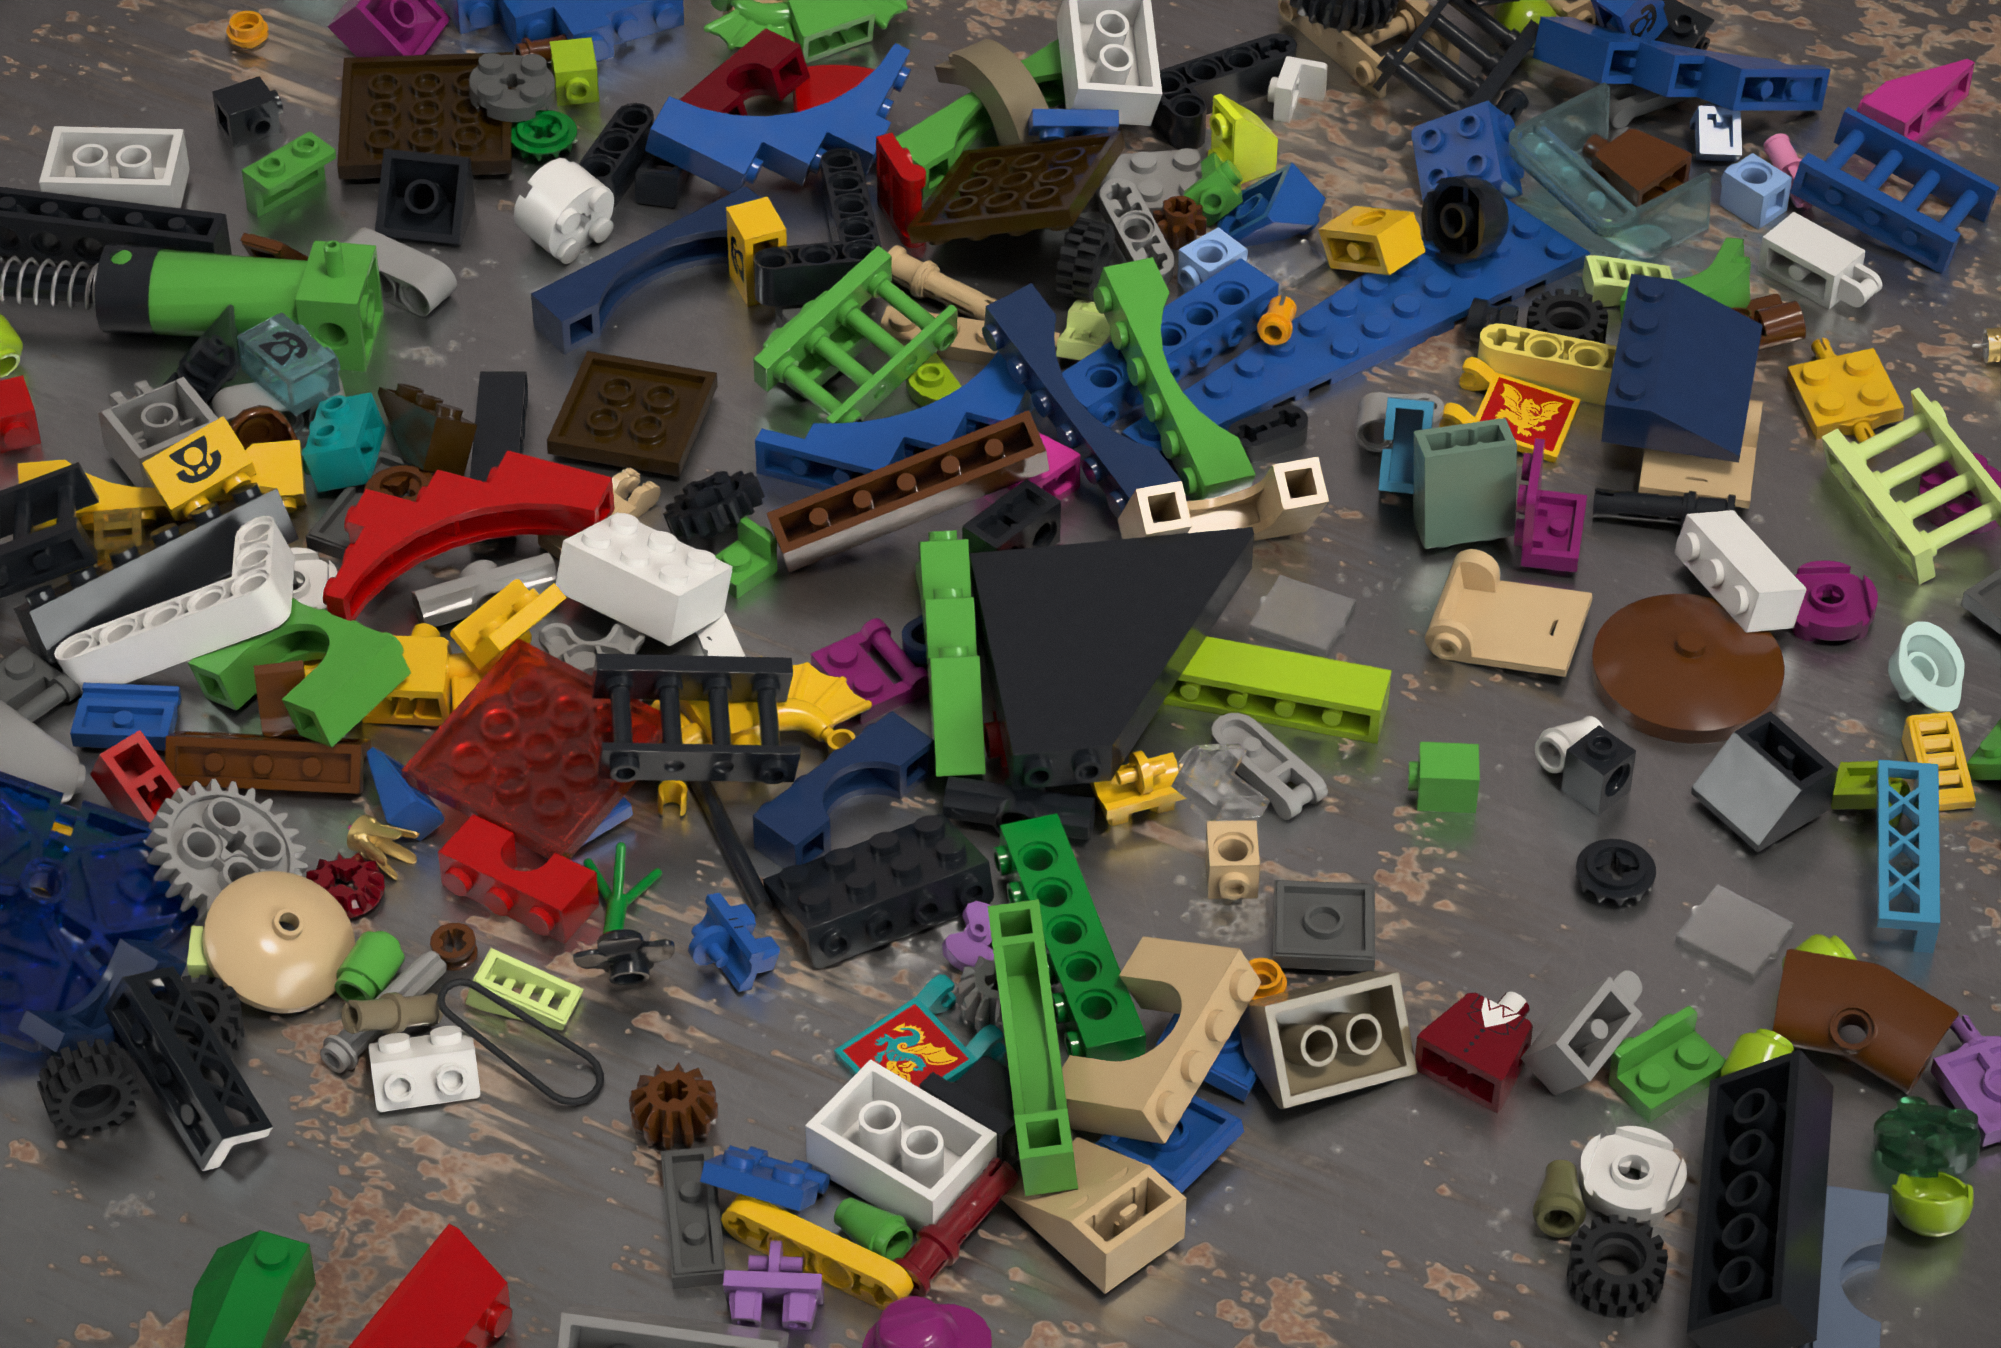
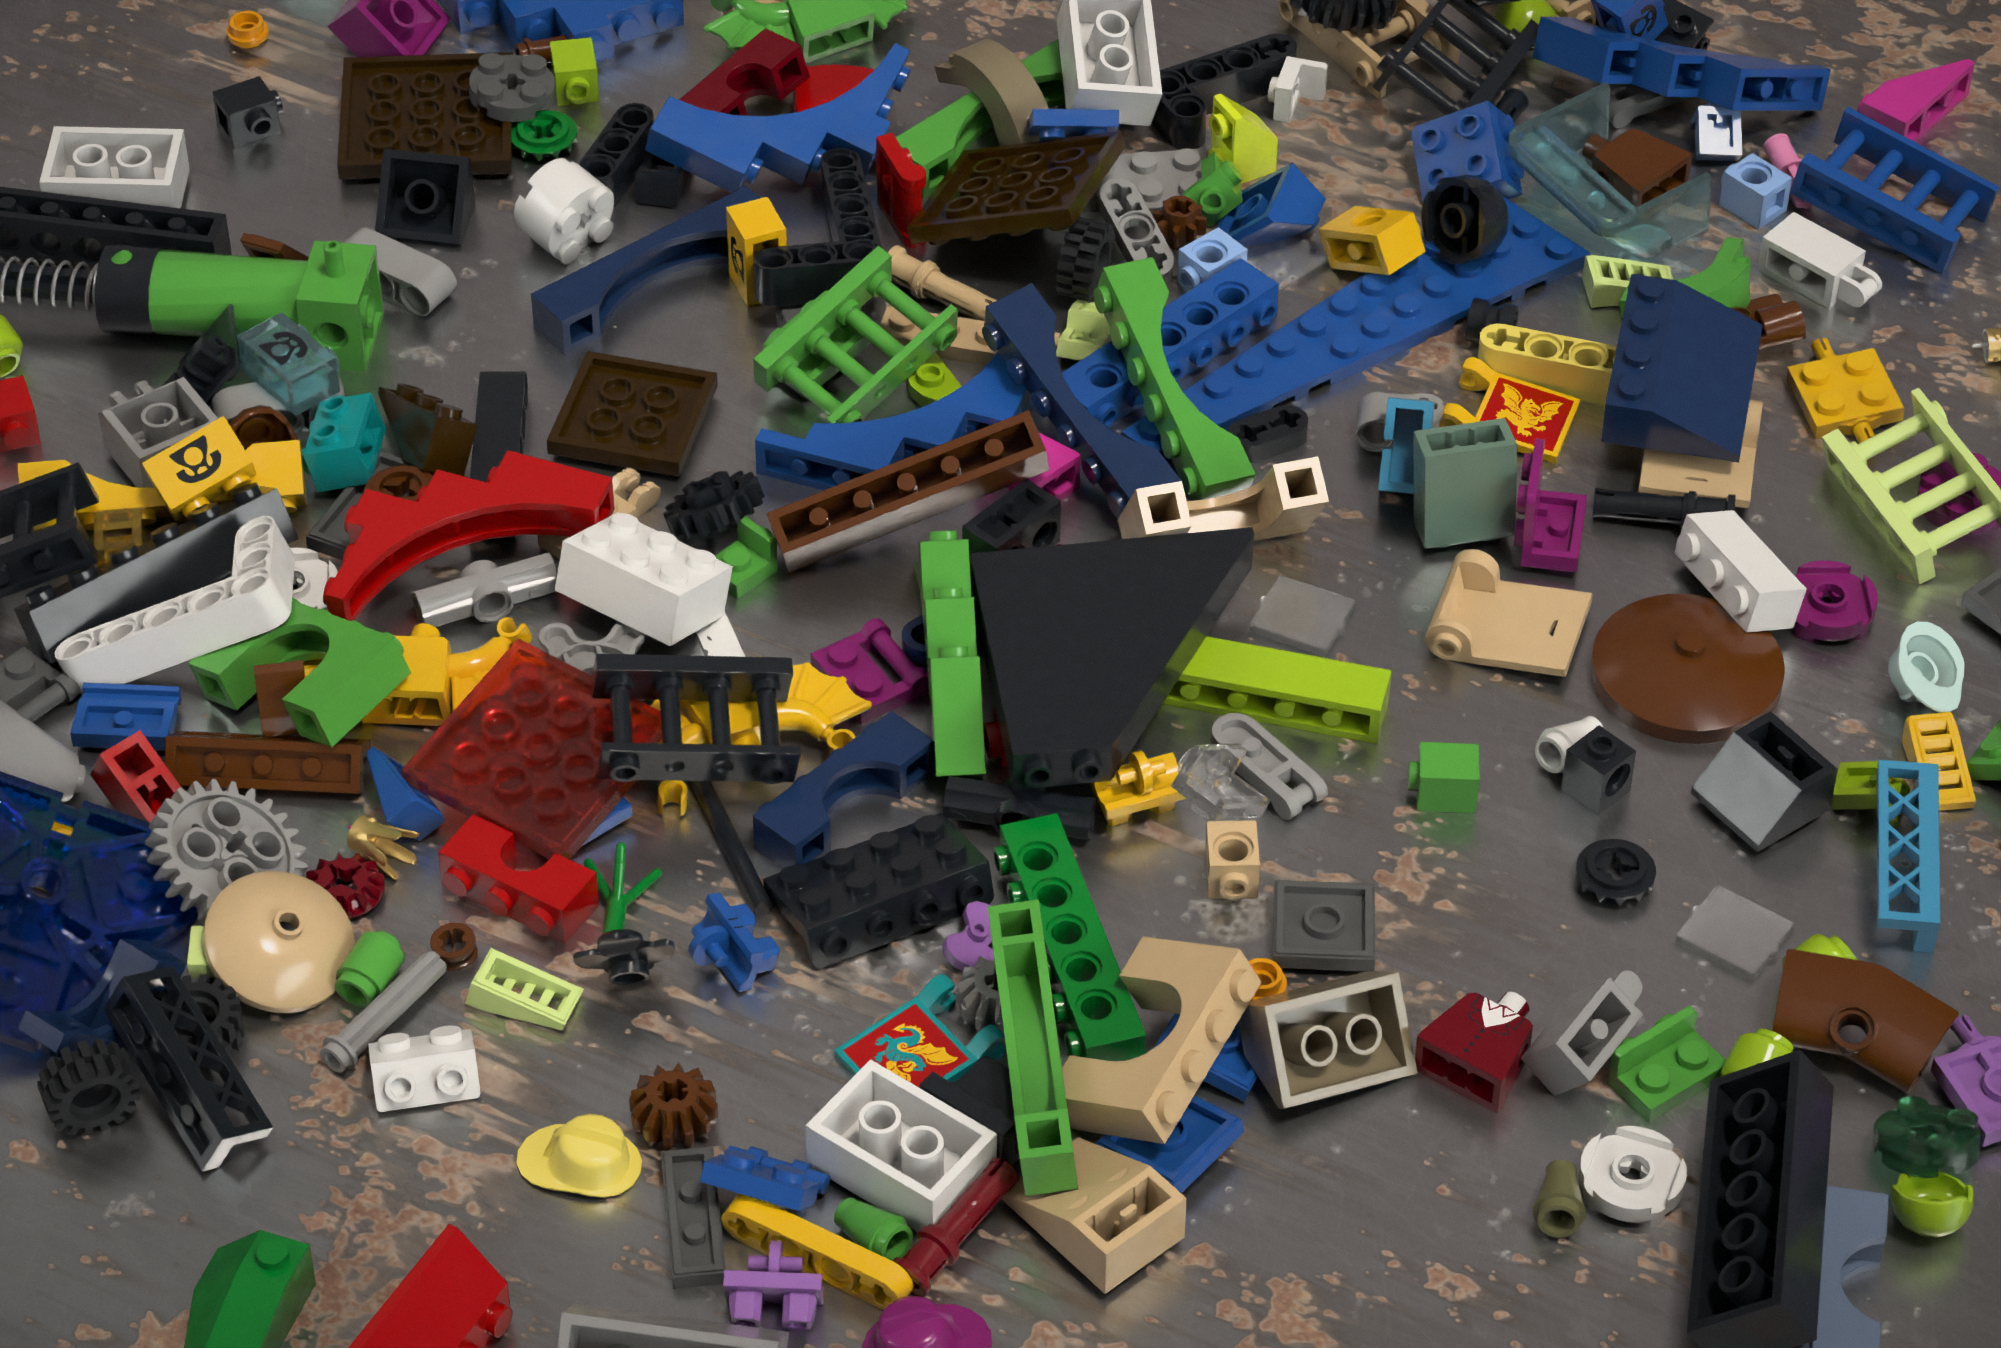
bright green bracket [242,131,336,218] -> none
dark tan pin [341,992,443,1034] -> none
black piece [437,978,604,1106] -> none
yellow bracket [450,579,566,670] -> none
light orange pin [1257,295,1297,345] -> none
black tyre [1526,289,1608,344] -> none
black tyre [1566,1215,1668,1318] -> none
none -> light yellow piece [516,1114,642,1198]

